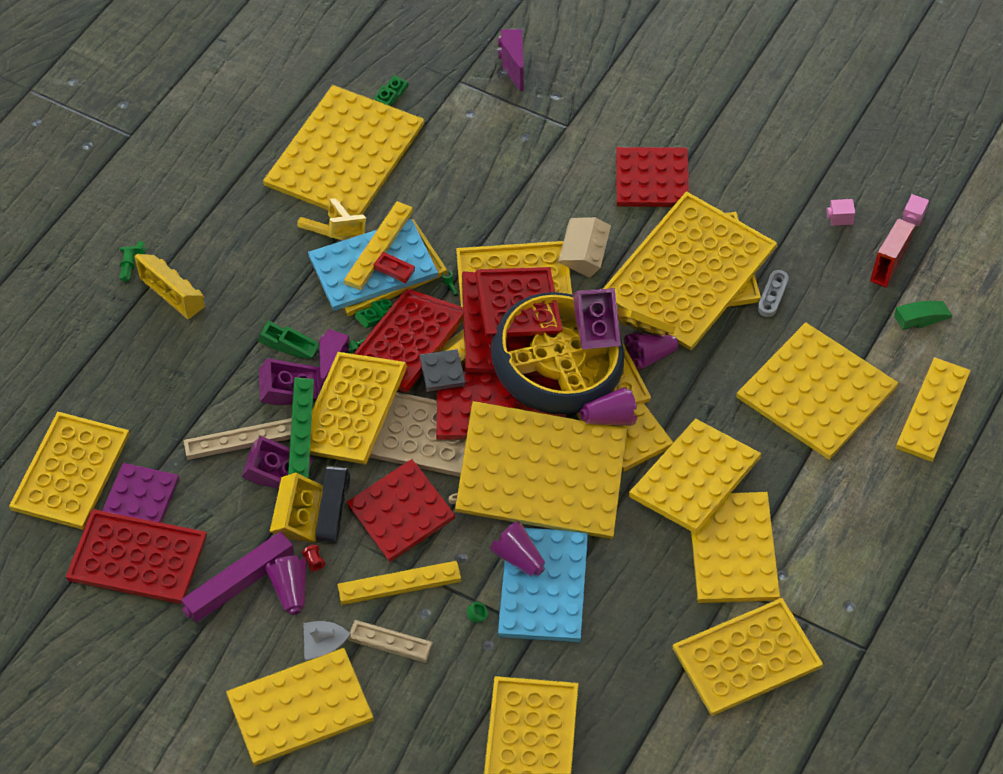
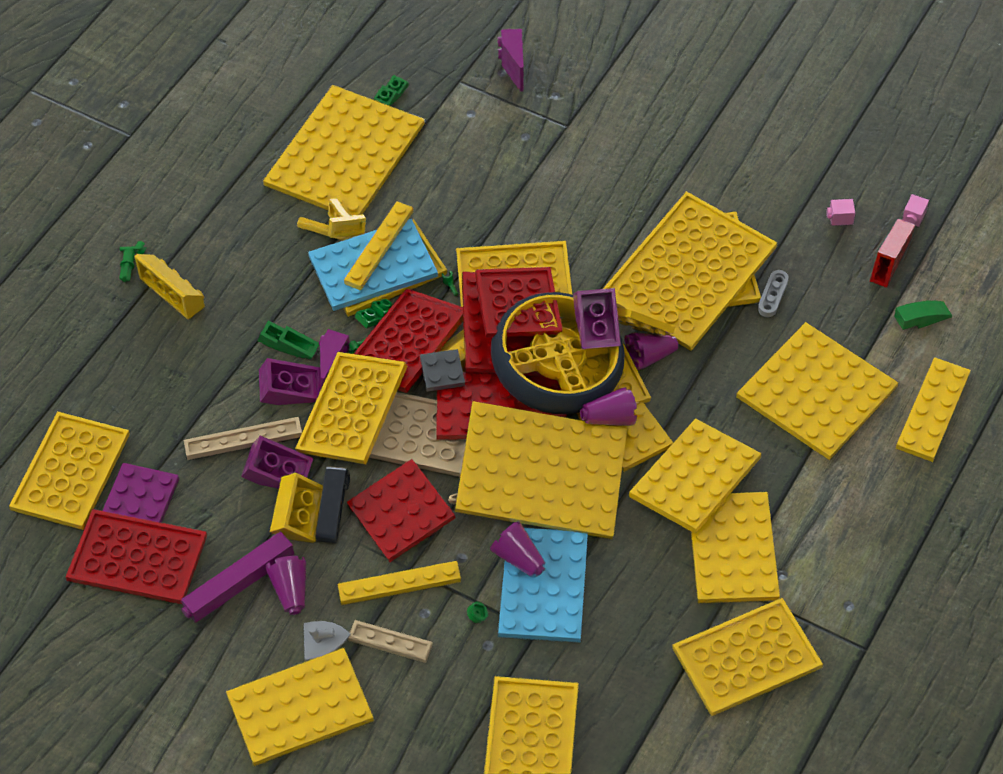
green plate [288,377,314,478] -> none
red bush [302,545,326,572] -> none
red plate [373,252,415,283] -> none
tan slope [558,217,611,278] -> none
red plate [616,147,689,207] -> none

